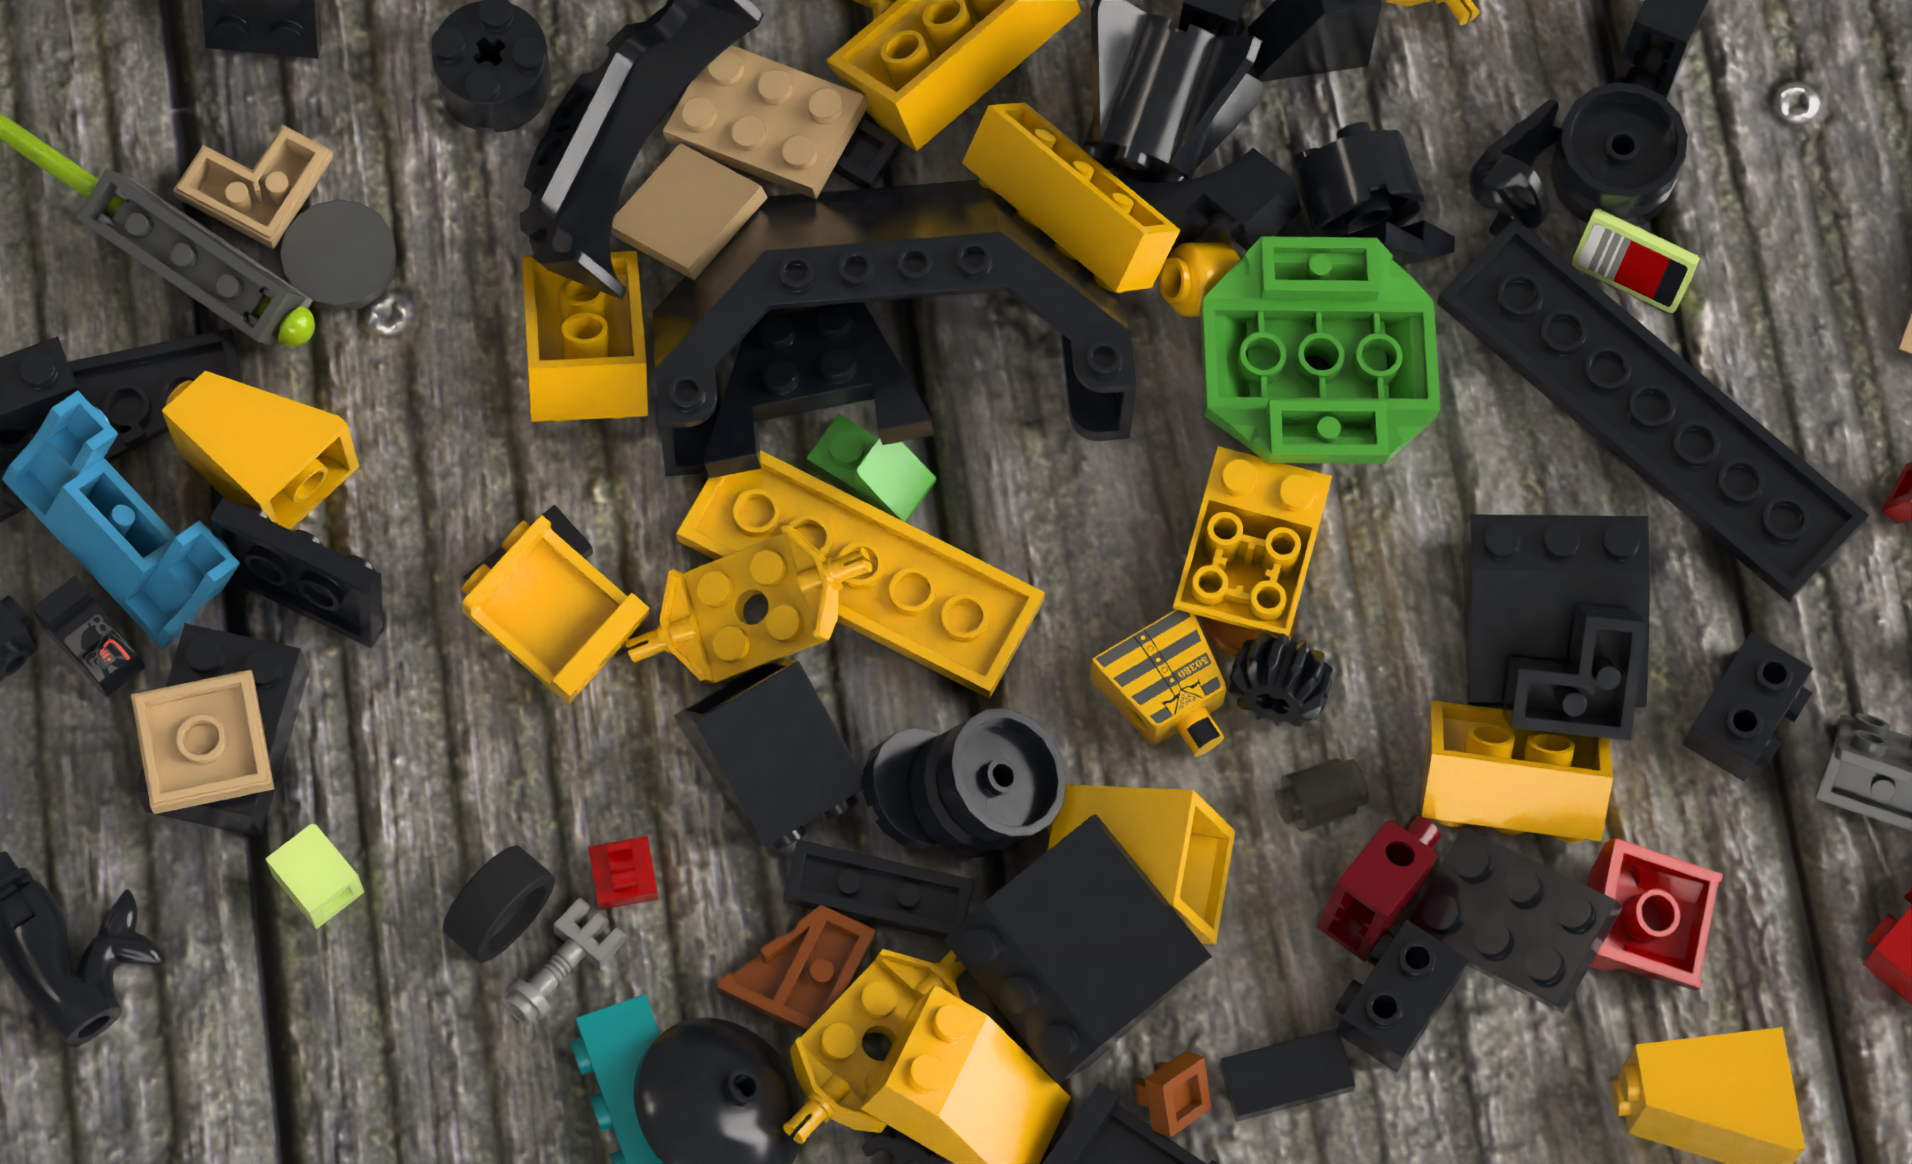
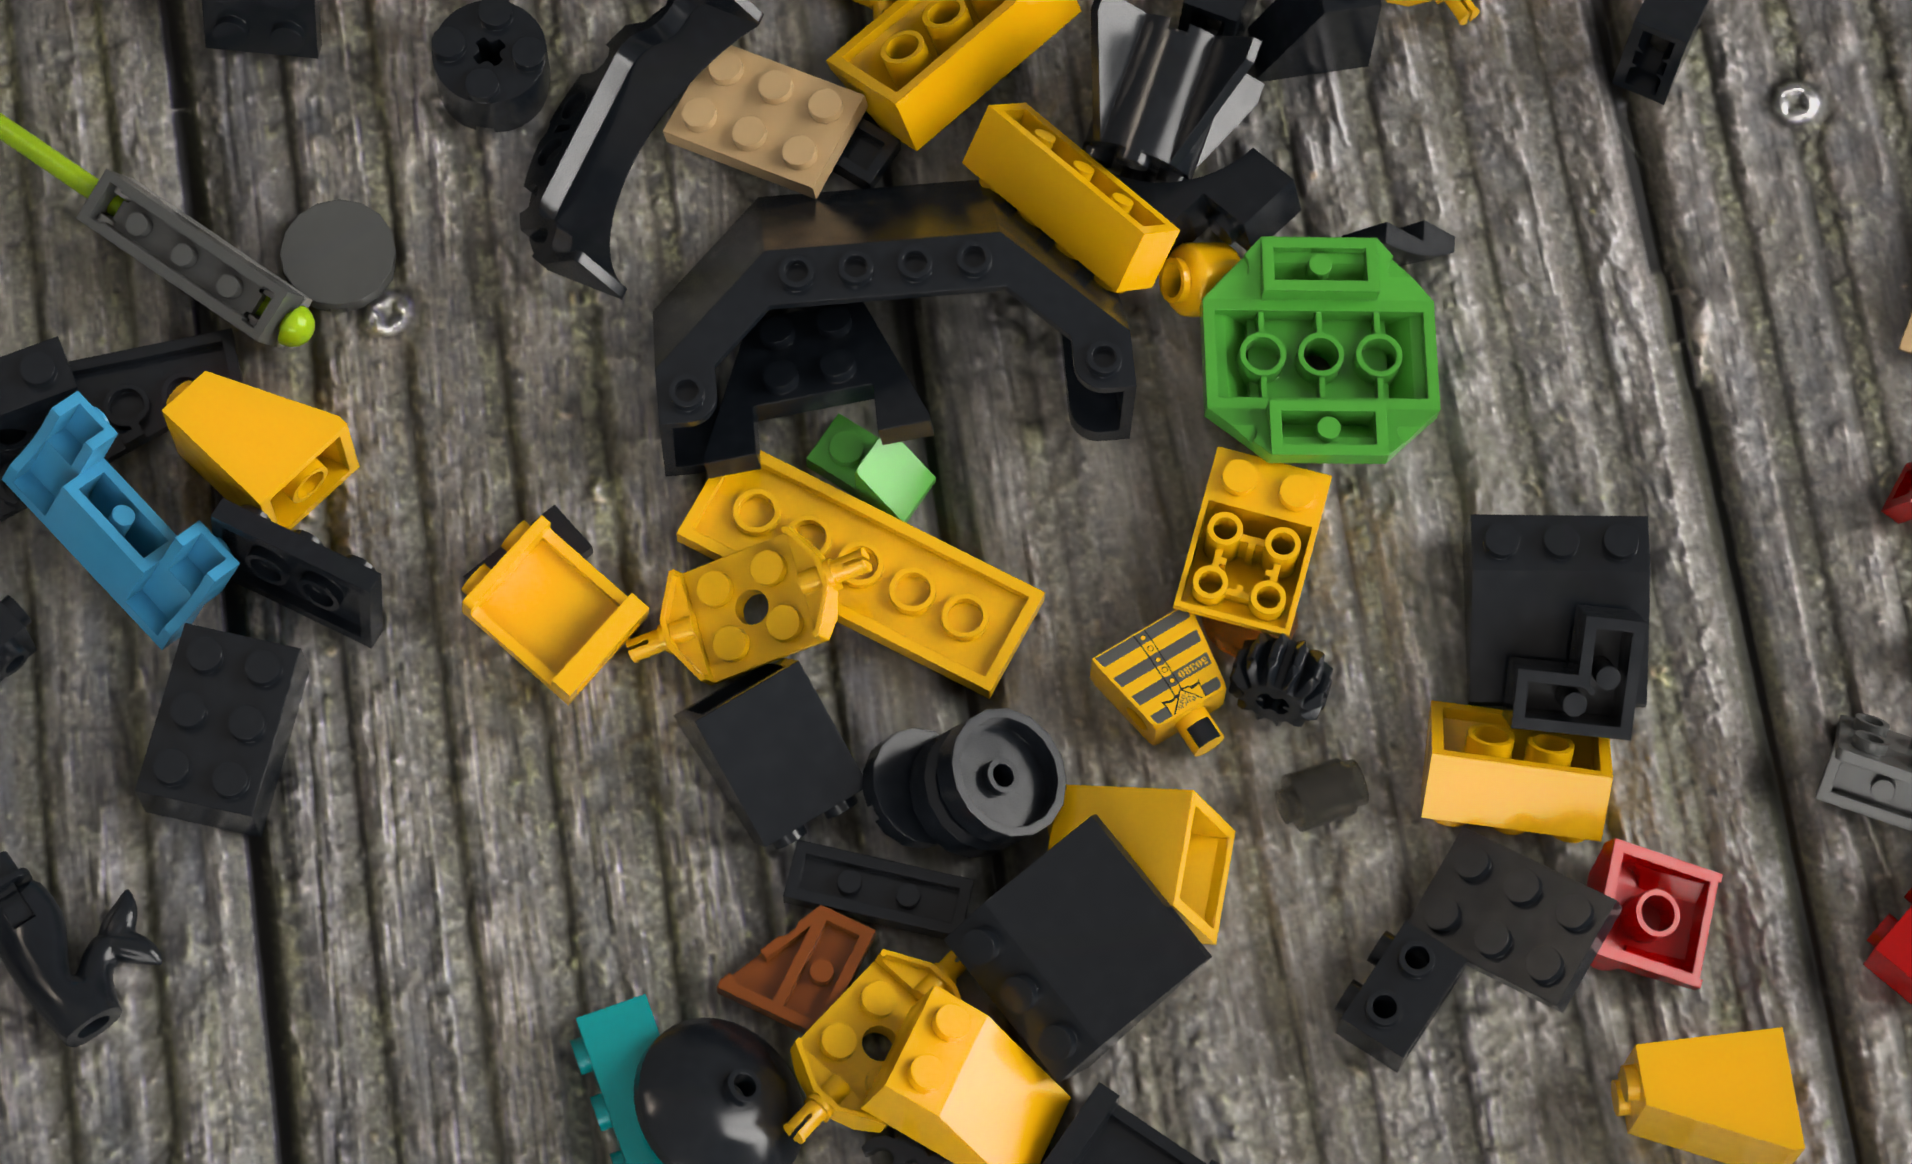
black leg [32,575,145,697] -> none
tan tile [131,670,274,814] -> none
tan brick [173,125,333,250] -> none
yellowish green panel [265,824,364,929] -> none
black tyre [442,845,555,963] -> none
light grey hinge [503,898,627,1025] -> none
yellow slope [522,251,648,422] -> none
red tile [588,836,659,910] -> none
tan tile [611,143,768,280] -> none
dark orange tile [1133,1050,1212,1138] -> none
black tile [1219,1028,1355,1122] -> none
black brick [1291,122,1424,237] -> none
dark red torso [1316,815,1441,962] -> none
black plate [1437,218,1869,603] -> none
black hair [1468,99,1561,236] -> none
black wheel [1551,82,1688,226] -> none
slope [1572,209,1700,313] -> none
black brick [1682,632,1813,781] -> none

